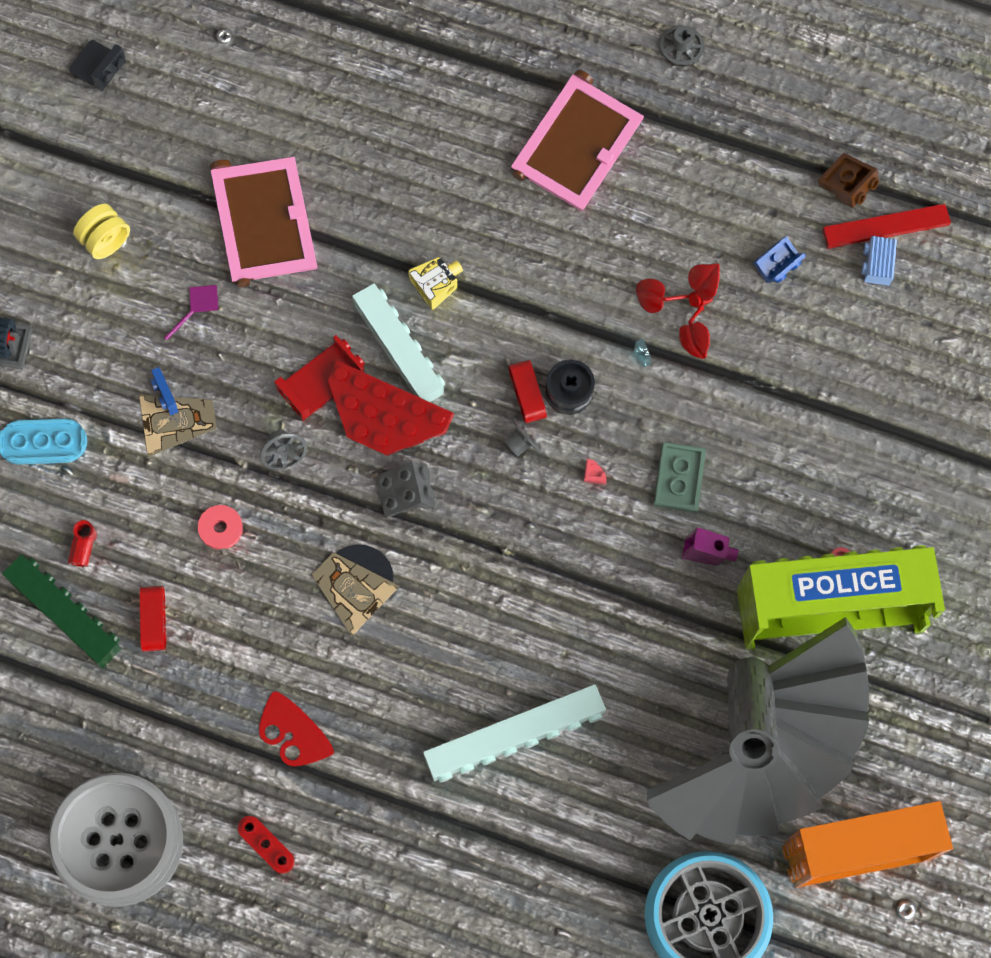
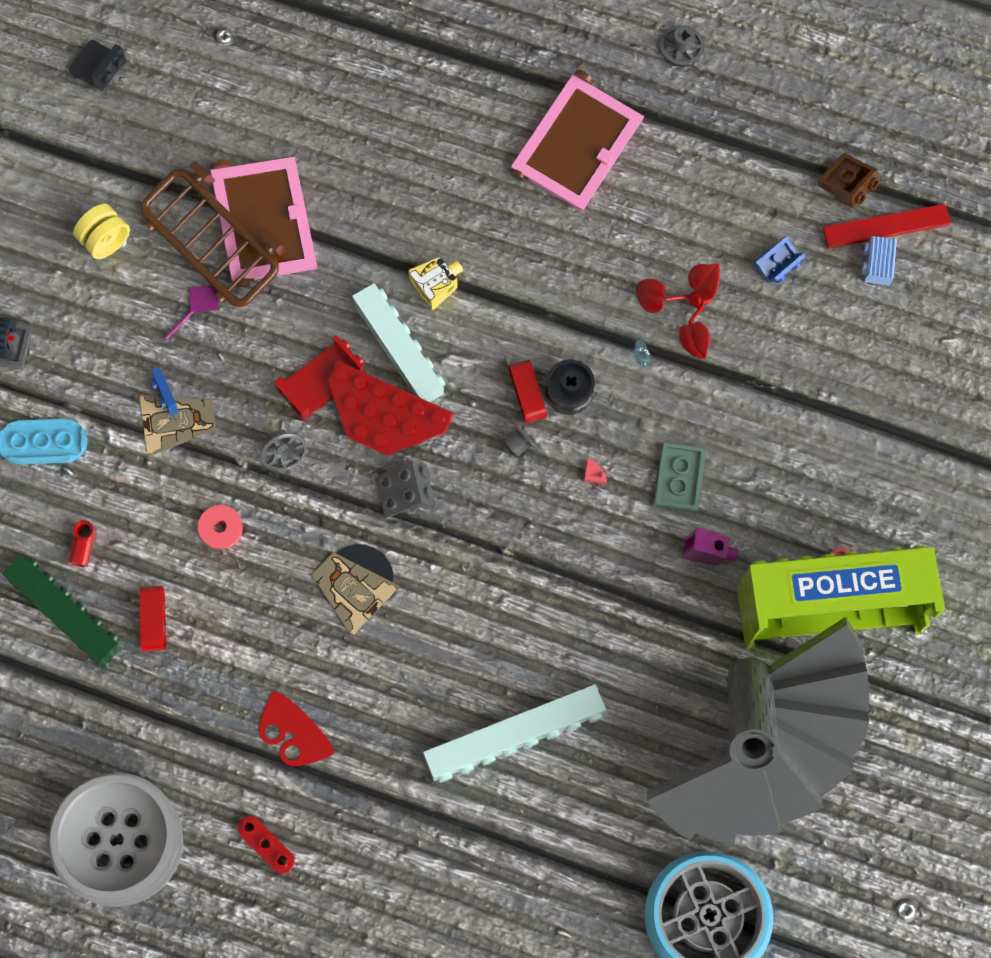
orange door [782,801,953,888] -> none
none -> reddish brown bar [141,160,287,307]

